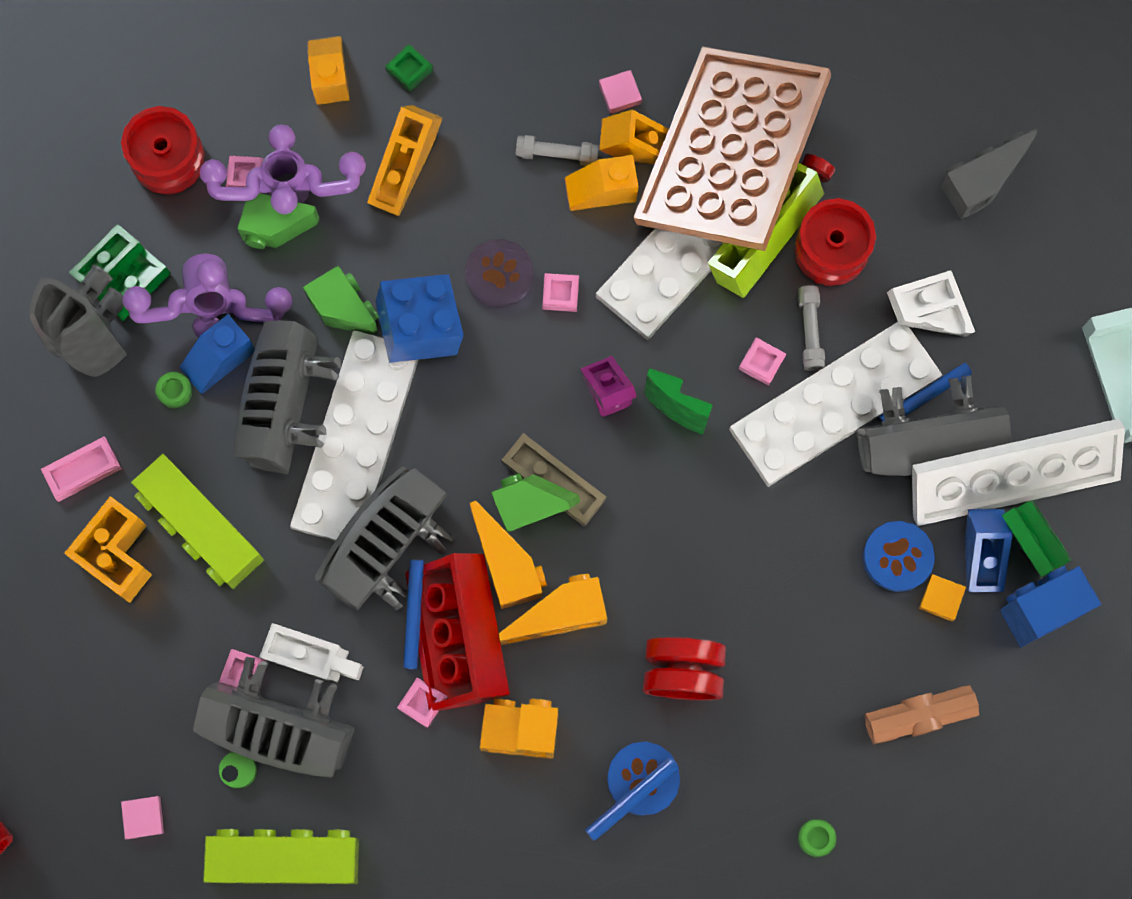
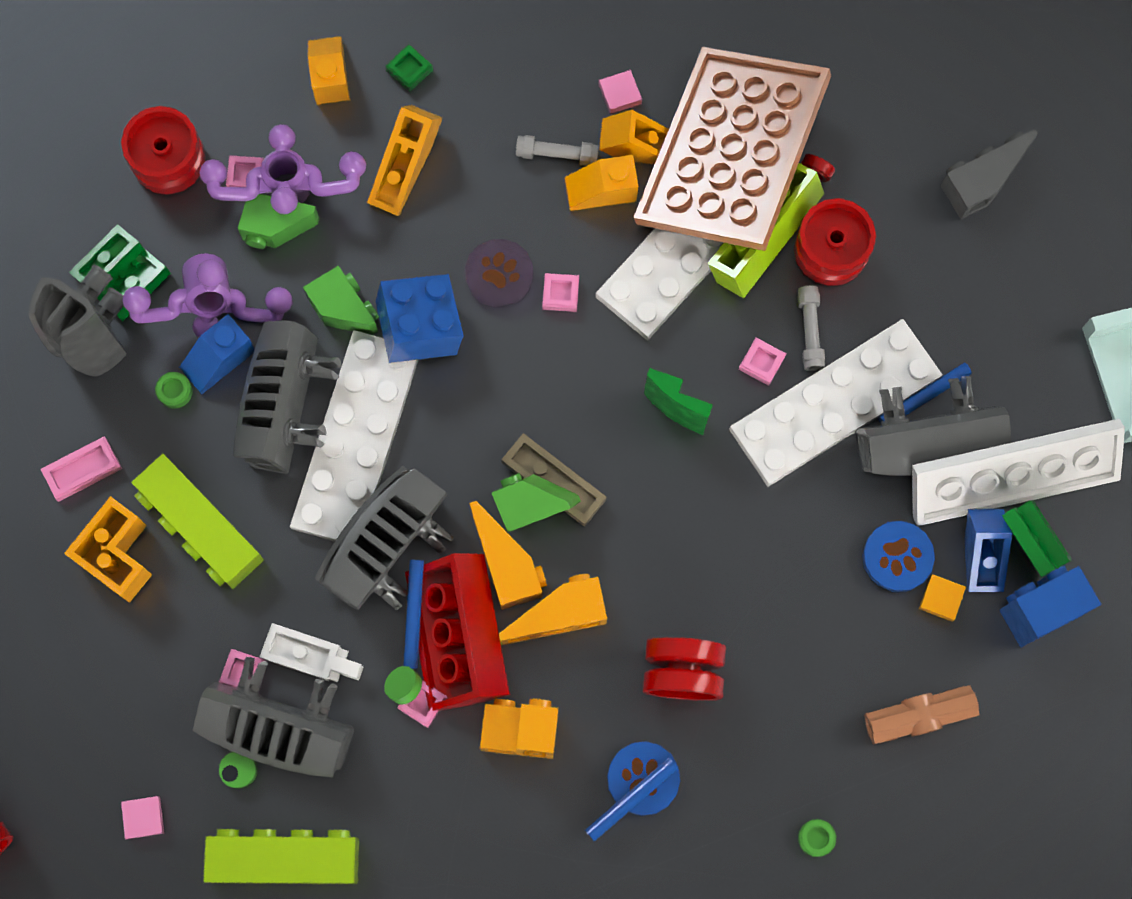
magenta slope [580,356,637,417] -> none
white wing [887,271,975,337] -> none
none -> bright green tile [384,666,422,705]

